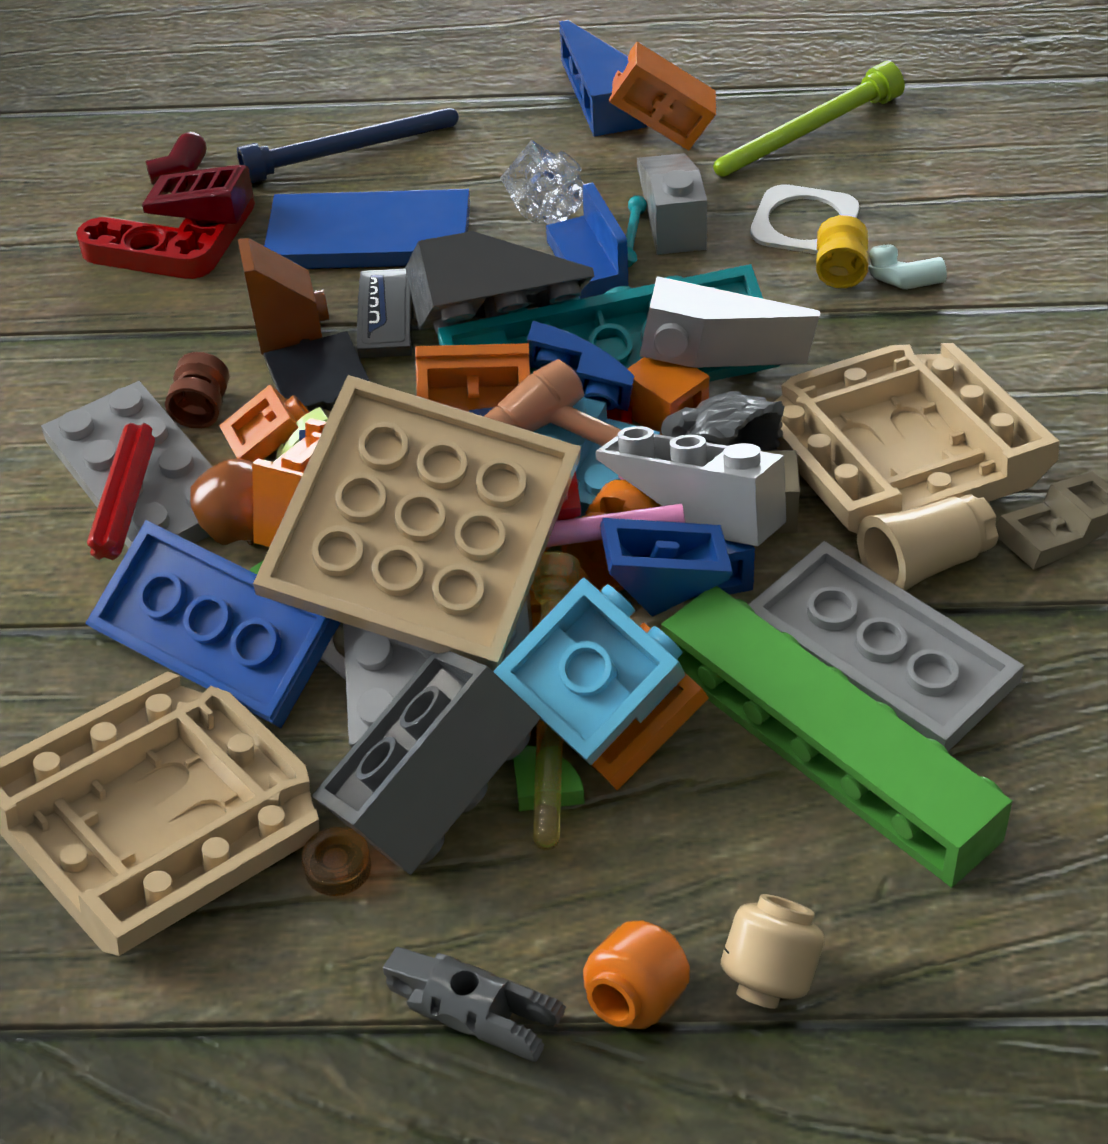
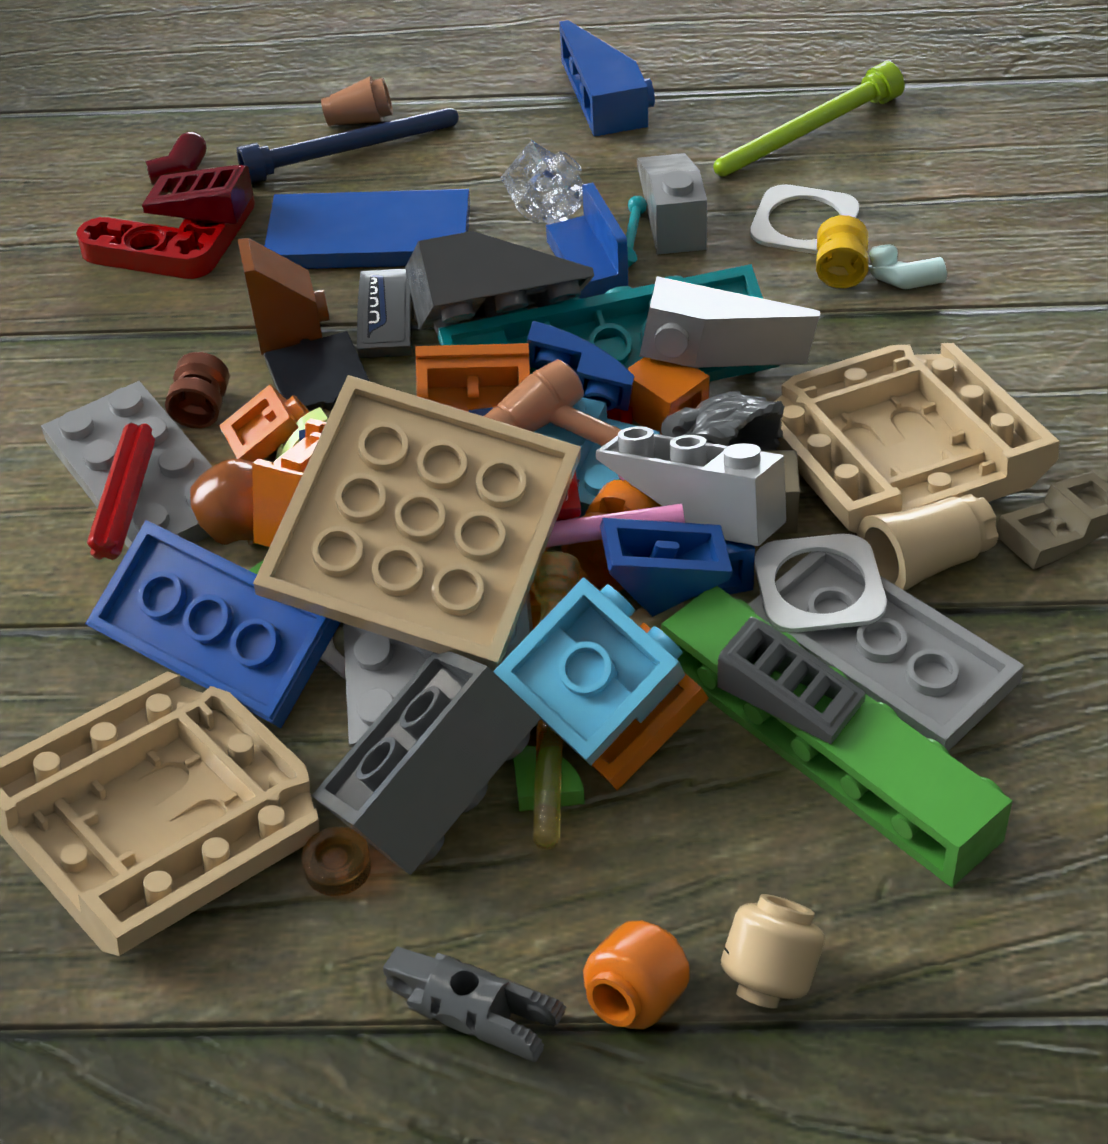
orange hinge [609,42,716,151] -> none
none -> nougat cone [321,76,393,126]
none -> dark grey slope [717,616,866,744]
none -> white piece [754,533,887,633]

